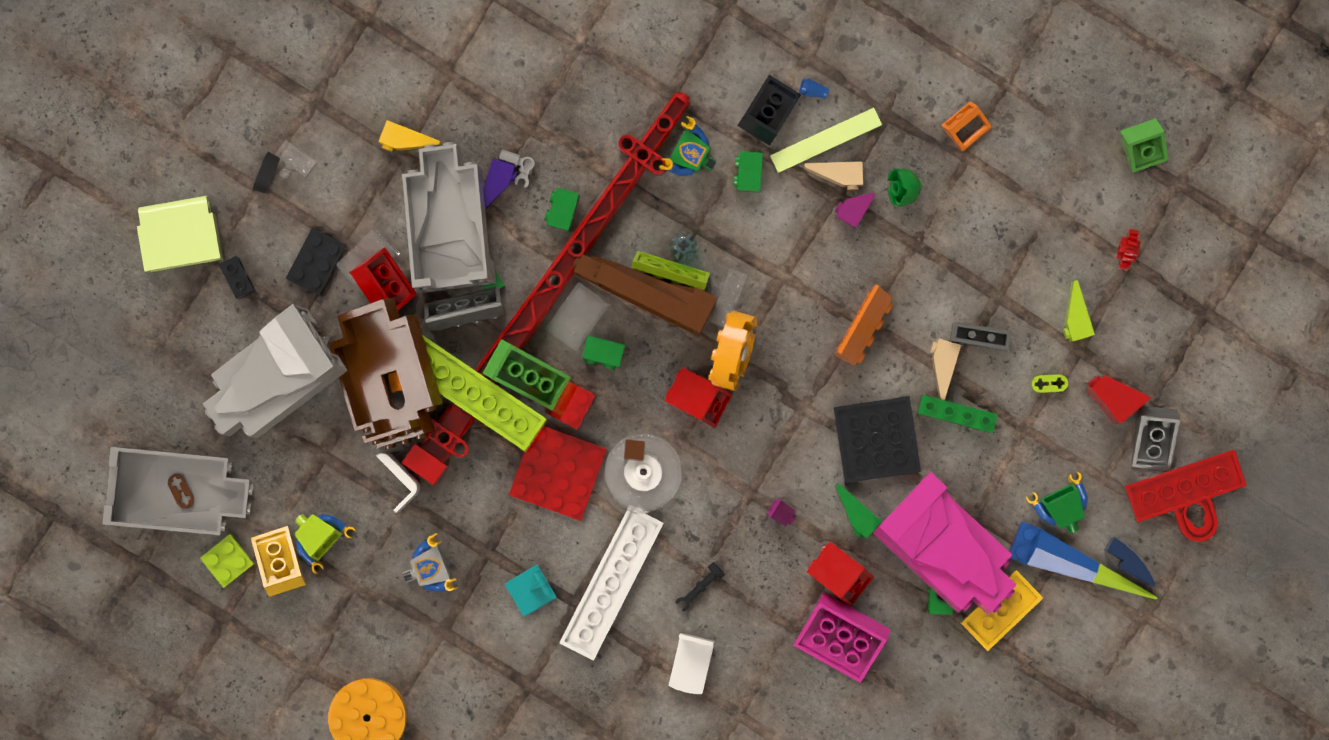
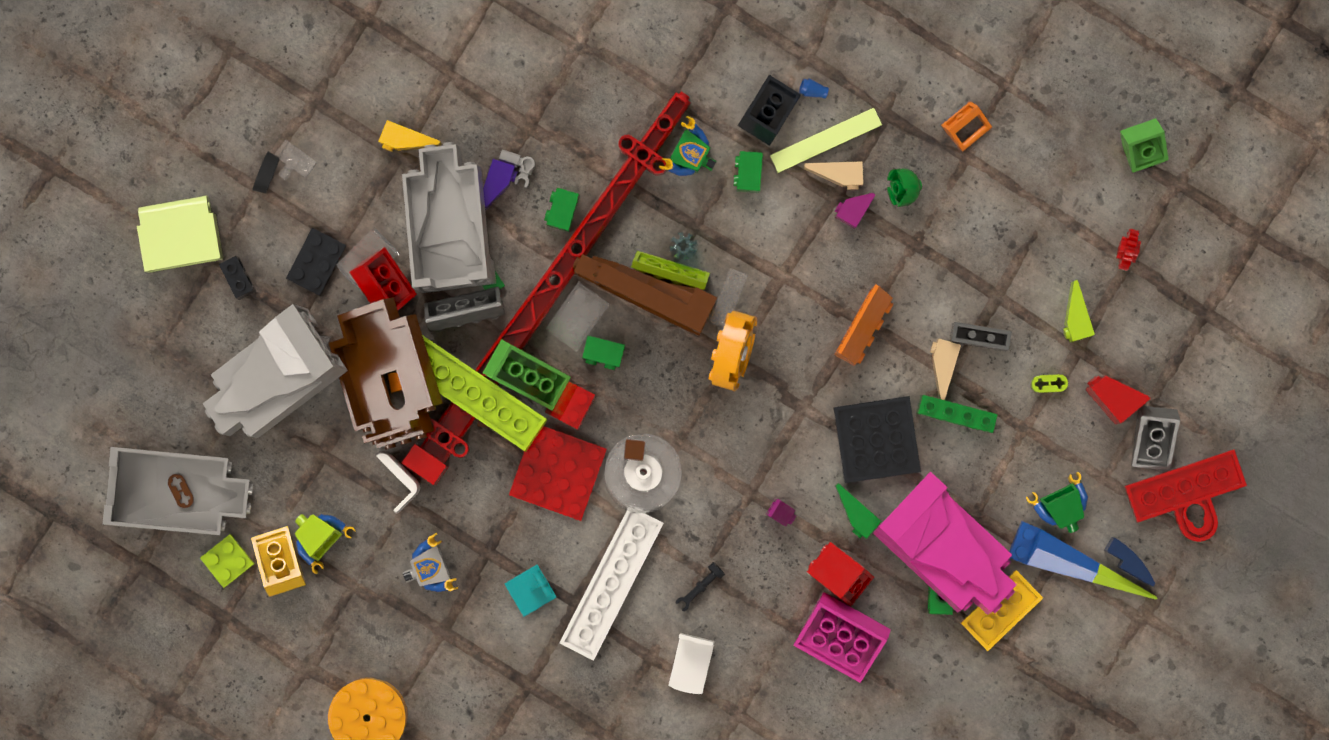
red slope [664,367,733,428] -> none

